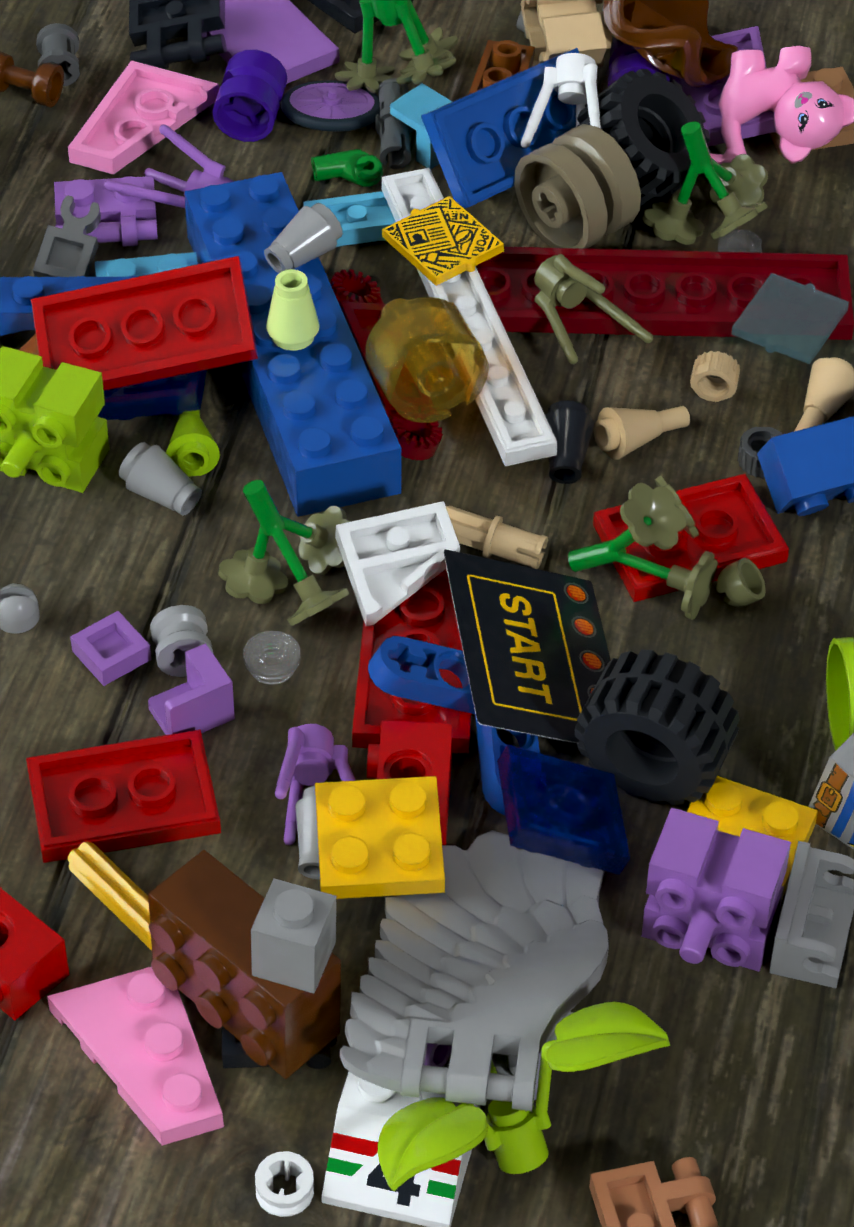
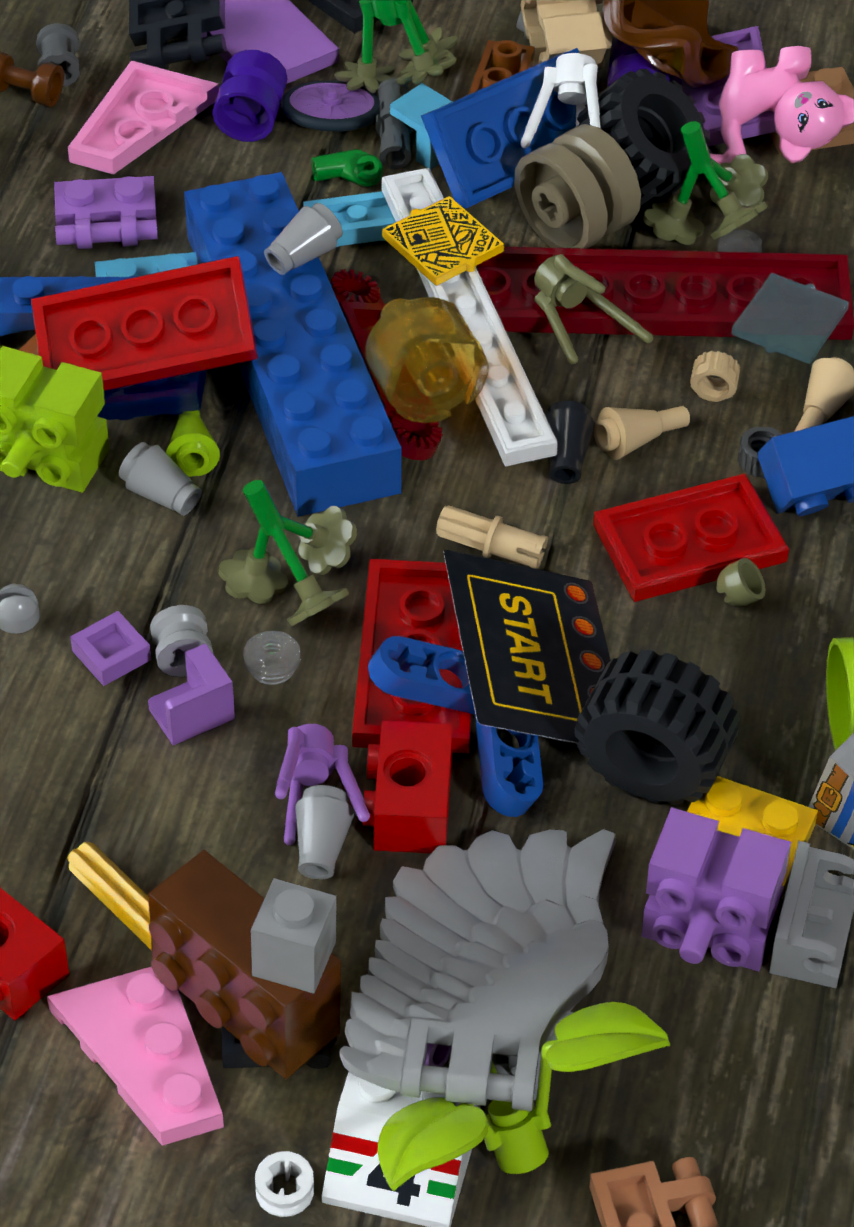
red tile [26,729,221,863] -> none
dark grey plate [33,195,101,277] -> none
medium lavender plant [104,124,234,208] -> none
yellowish green cone [266,269,320,351] -> none
yellow plate [315,776,445,899] -> none
white wing [335,501,460,626] -> none
clear blue plate [497,744,630,875] -> none
olive plant [568,476,718,620] -> none

